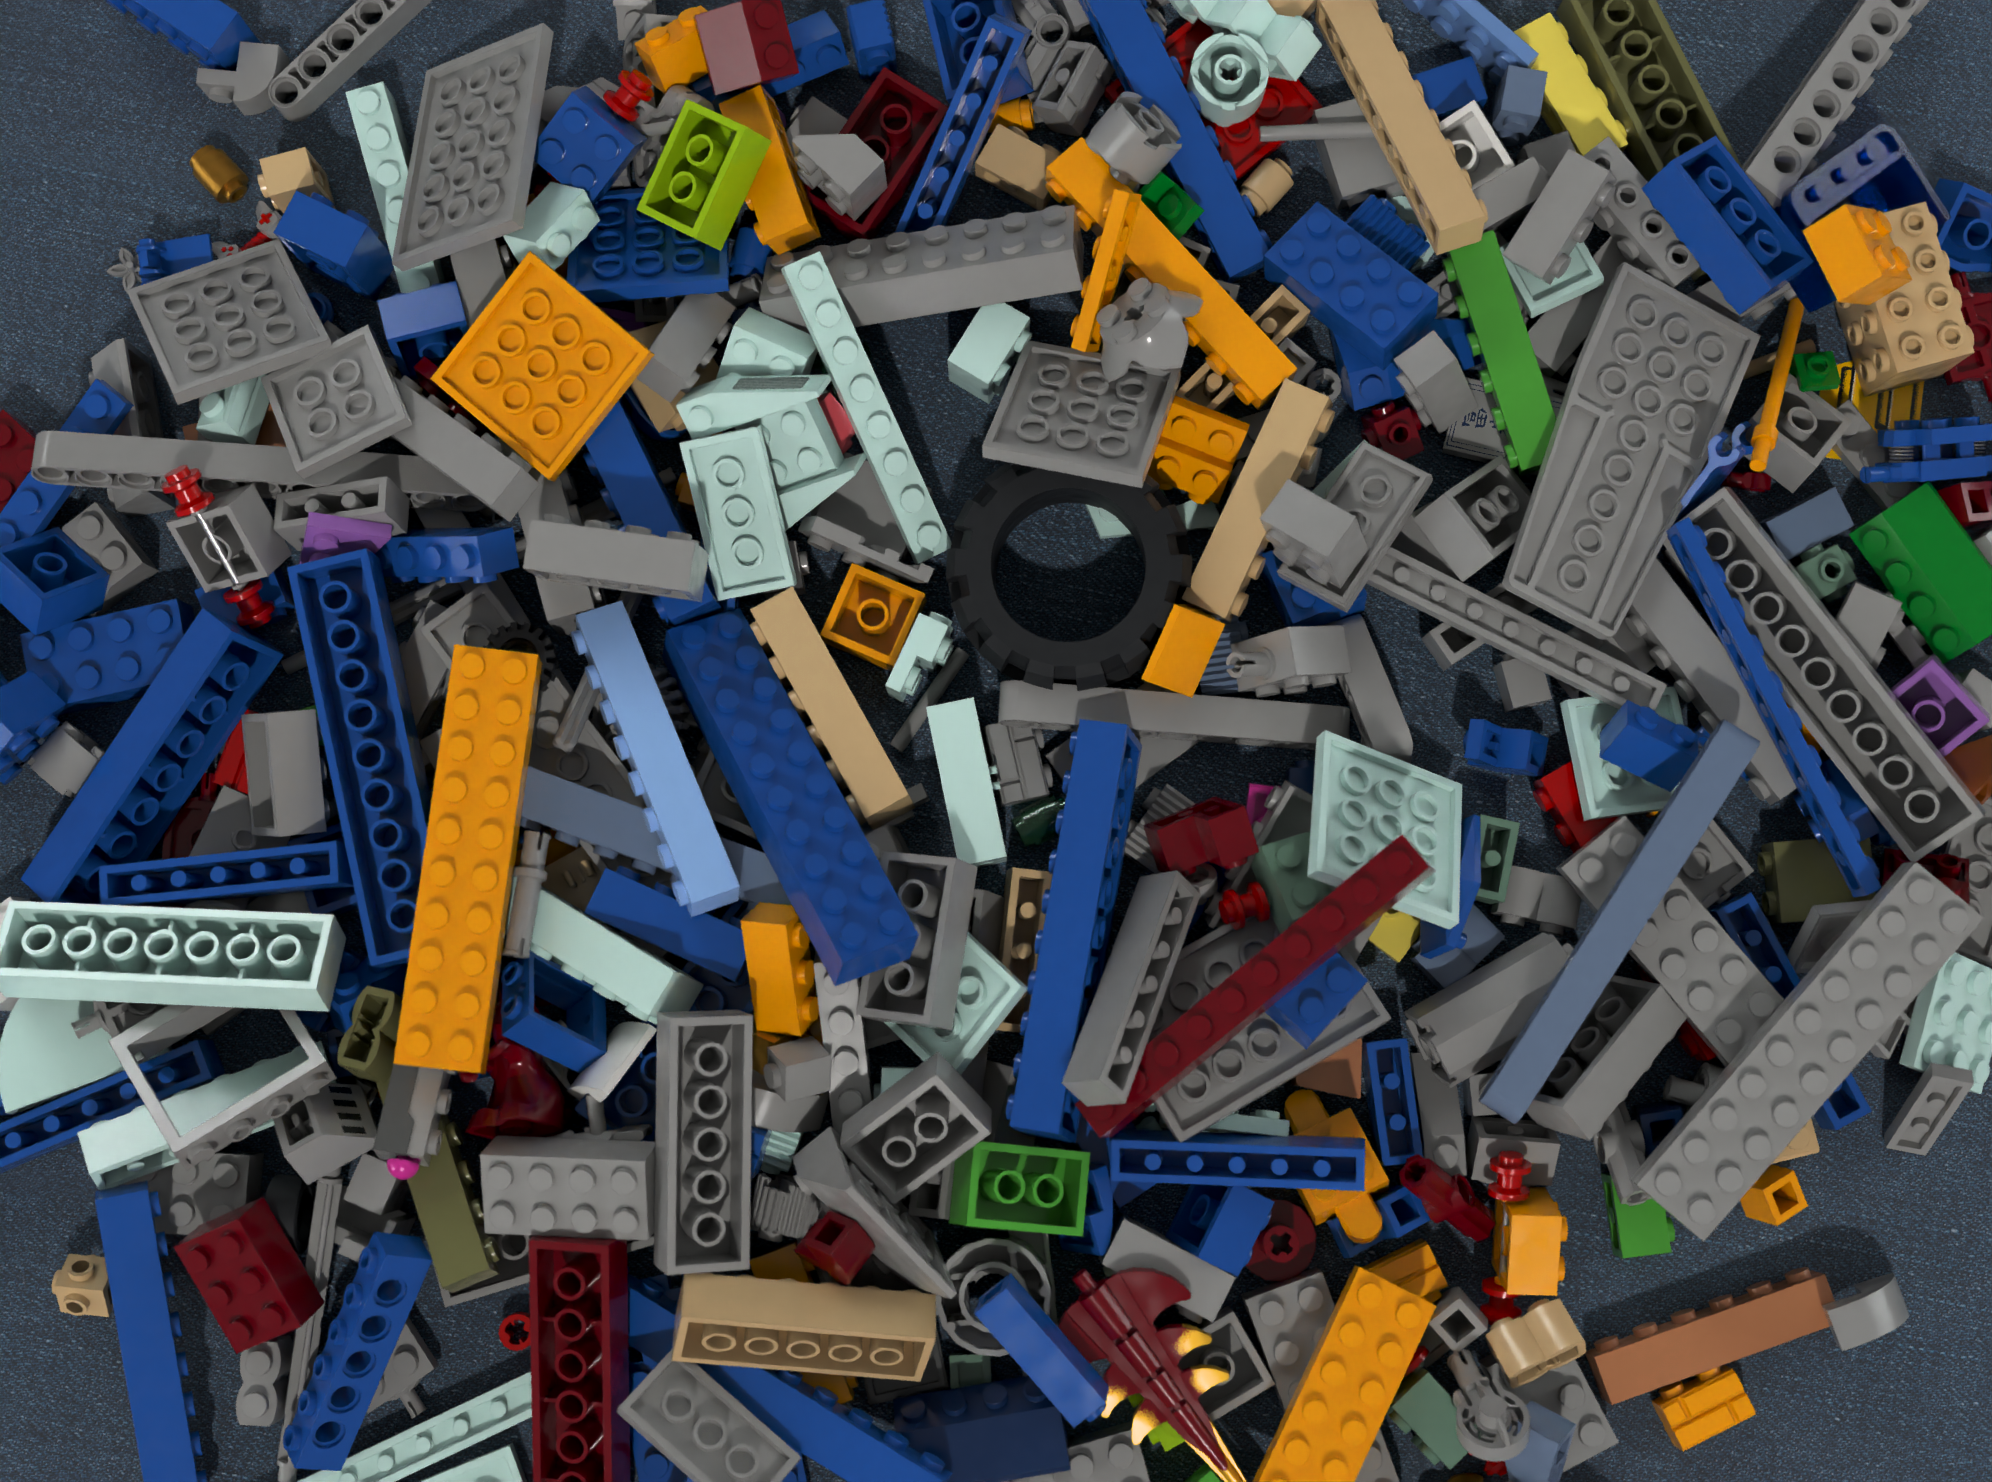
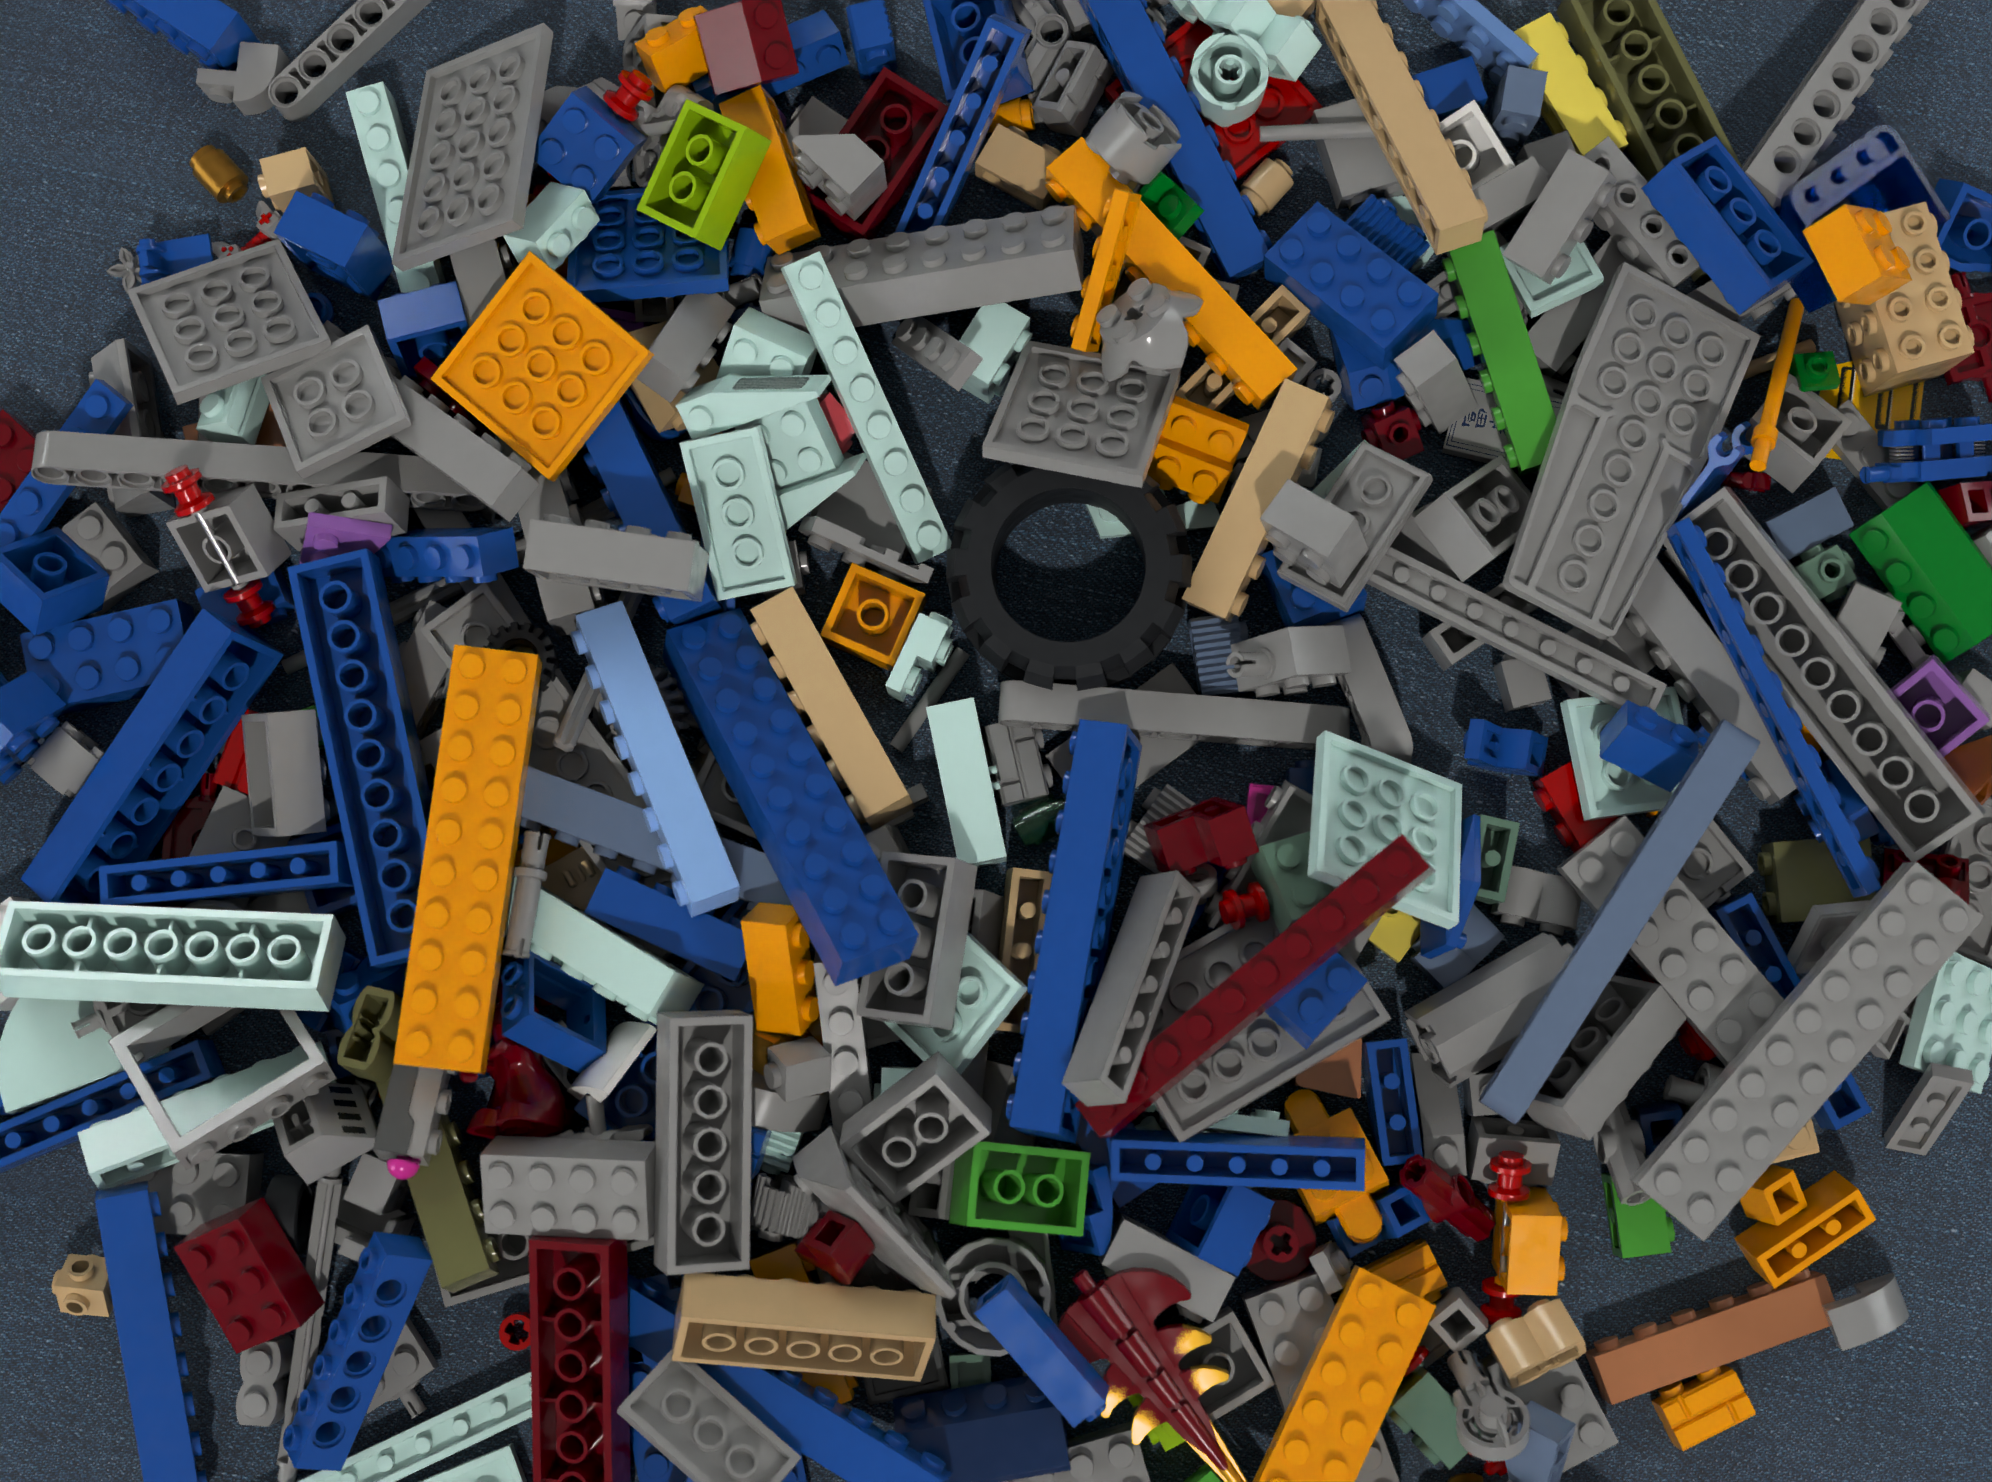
light orange slope [1141,604,1225,698] -> none
none -> light grey plate [892,316,983,392]
none -> light grey plate [1309,1241,1353,1295]
none -> light orange brick [1734,1170,1876,1289]

